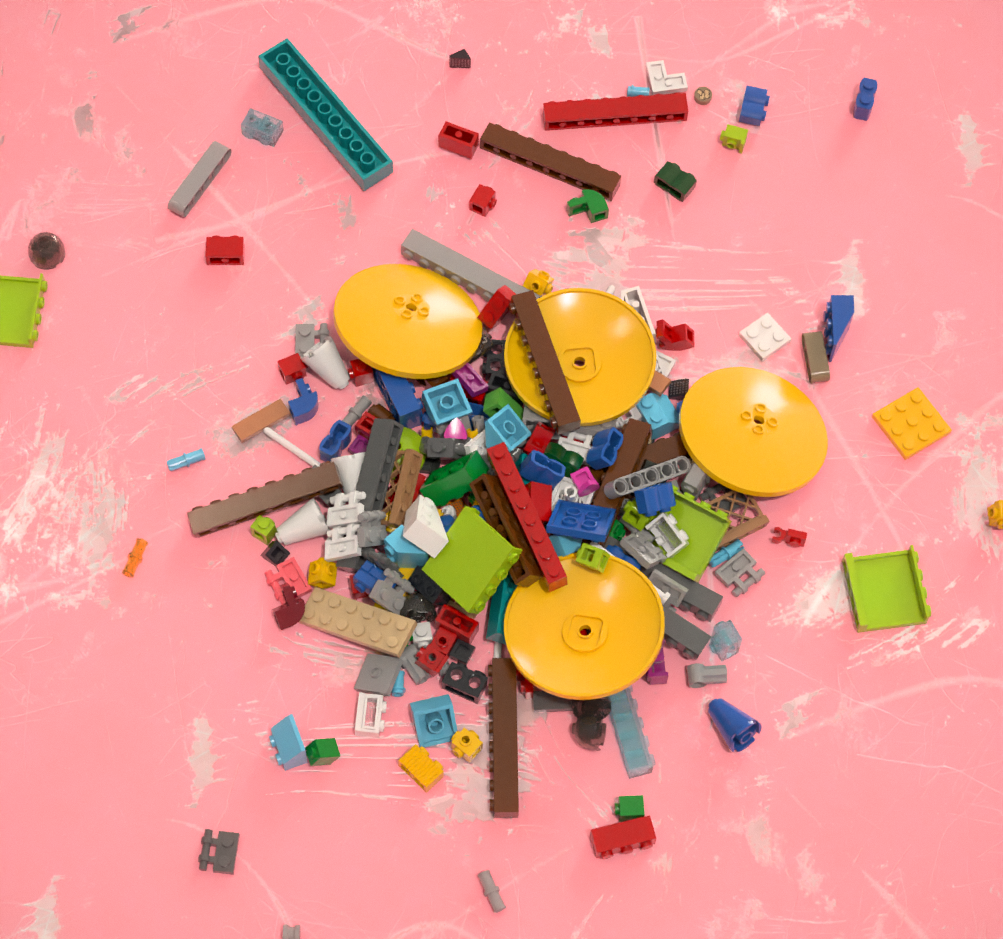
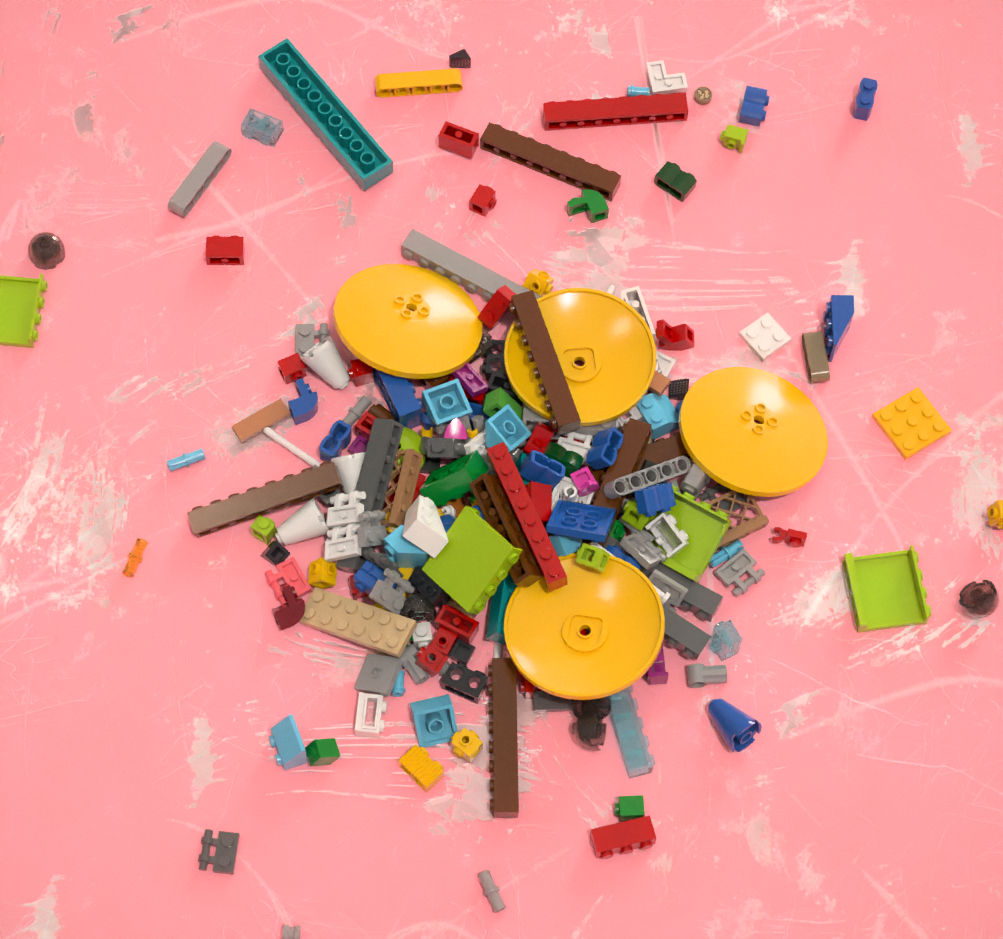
none -> yellow beam [374,69,463,98]
none -> clear smoke cylinder [959,580,999,618]

